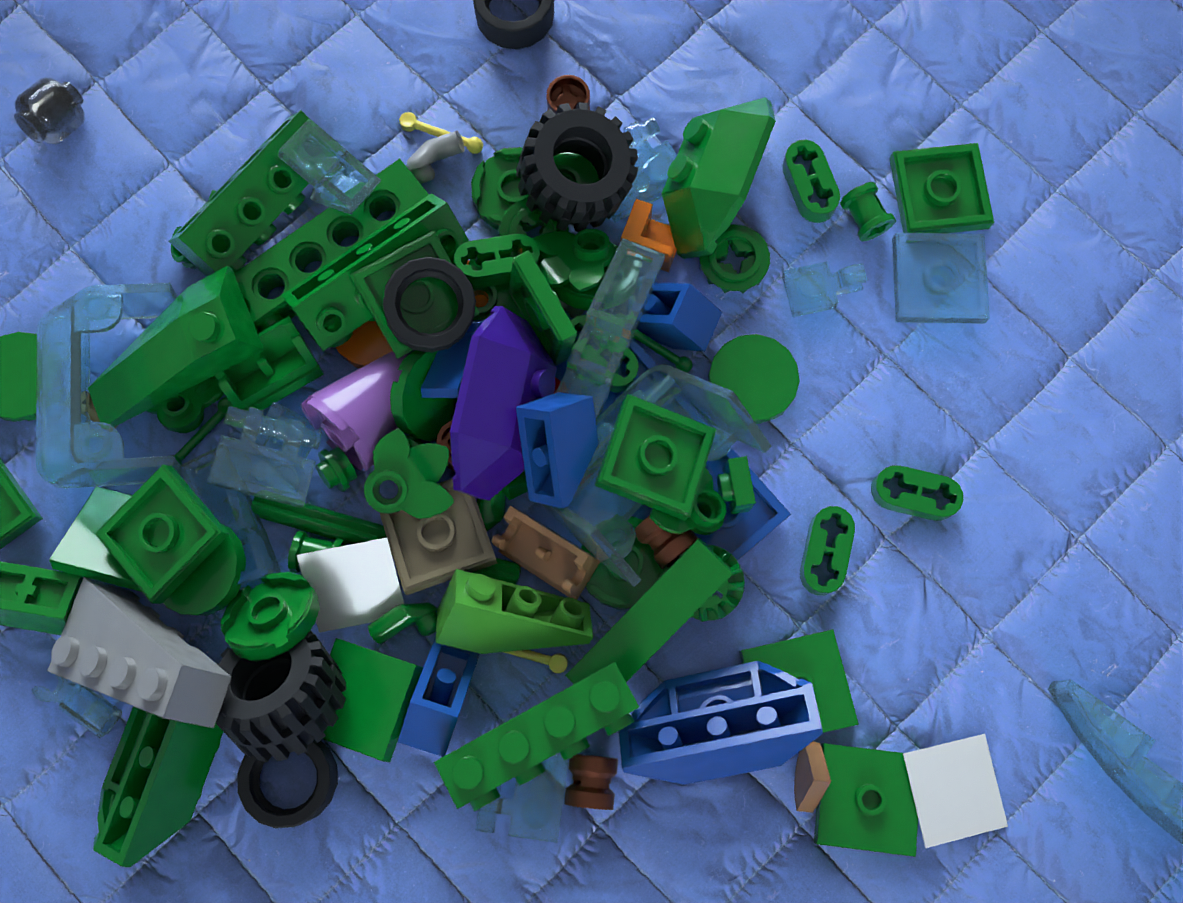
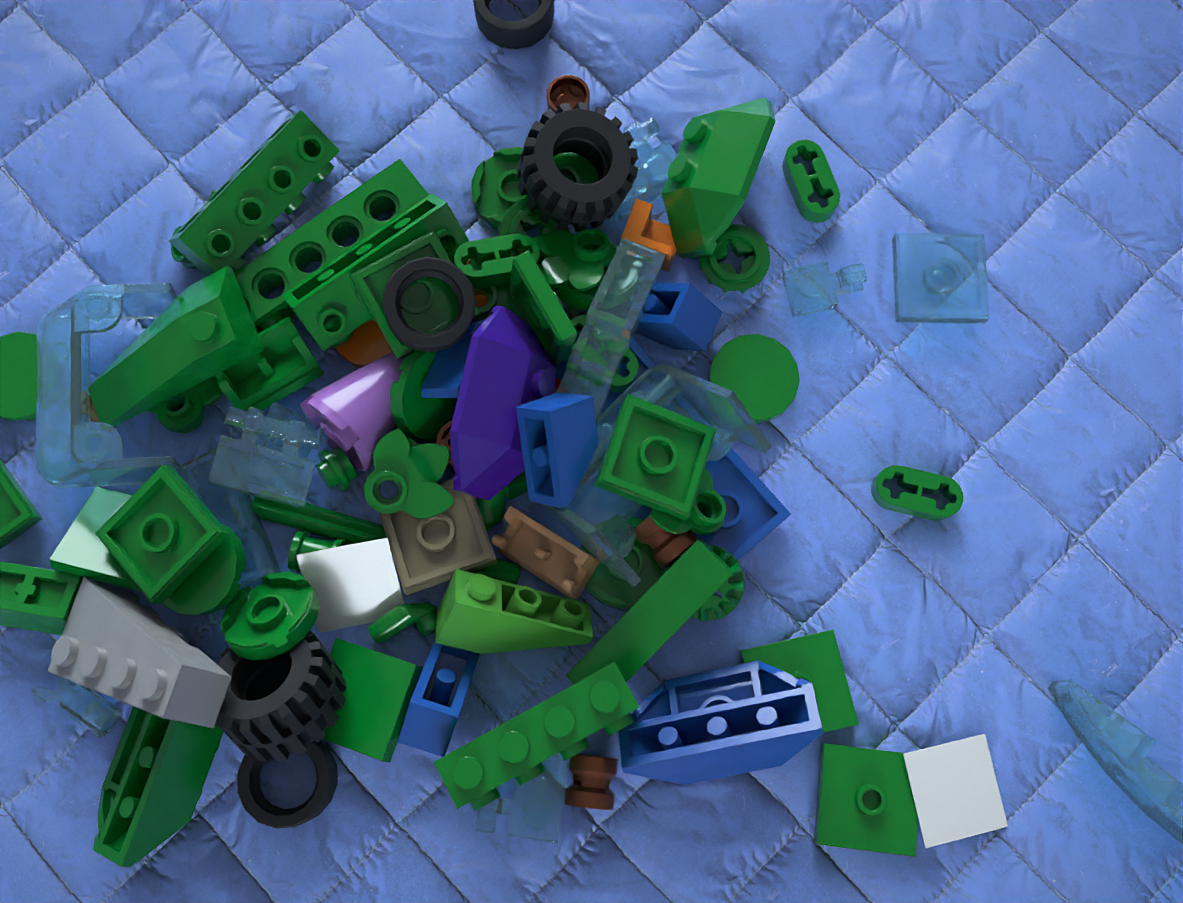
clear smoke head [14,77,85,144] -> none
green hinge [164,397,237,472] -> none
clear light blue slope [278,118,381,215] -> none
light yellow hinge [399,112,483,154] -> none
light grey arm [406,131,465,184] -> none
light yellow hinge [503,650,568,673] -> none
green hinge [611,314,693,374] -> none
green plate [717,456,756,514] -> none
medium nougat tile [794,742,831,813] -> none
green beam [800,506,855,596] -> none
green bush [840,182,896,241] -> none
green tile [889,143,994,238] -> none

